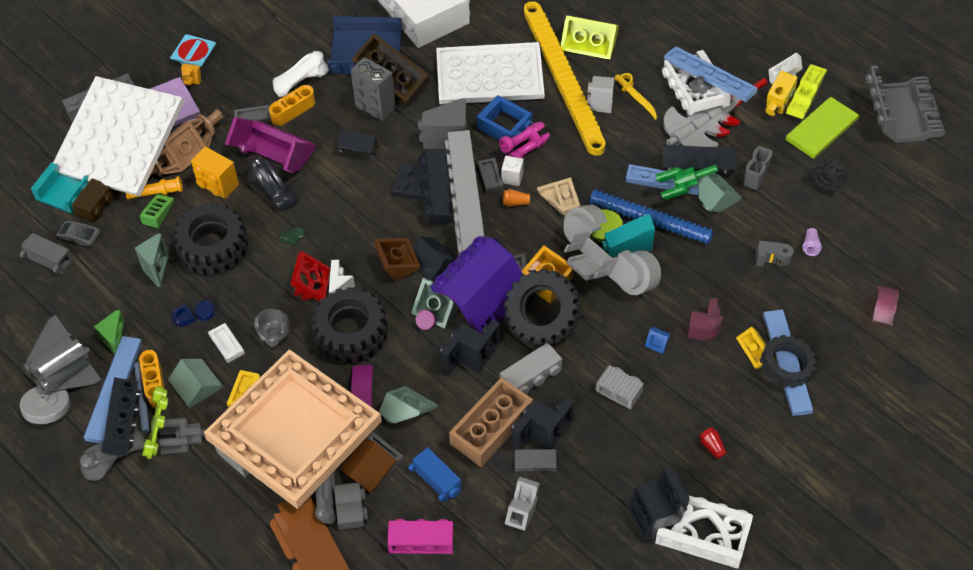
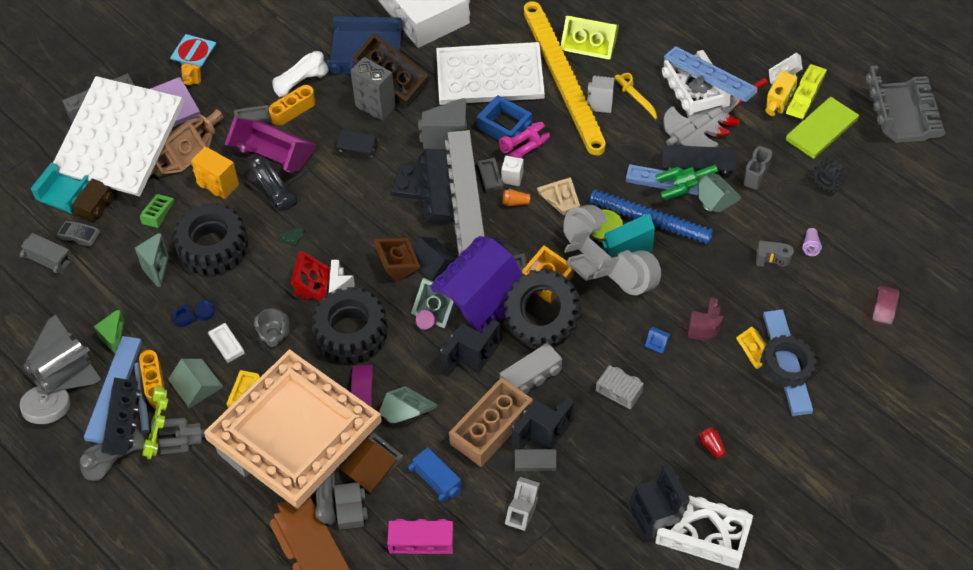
light orange pin [126,176,183,199] -> none

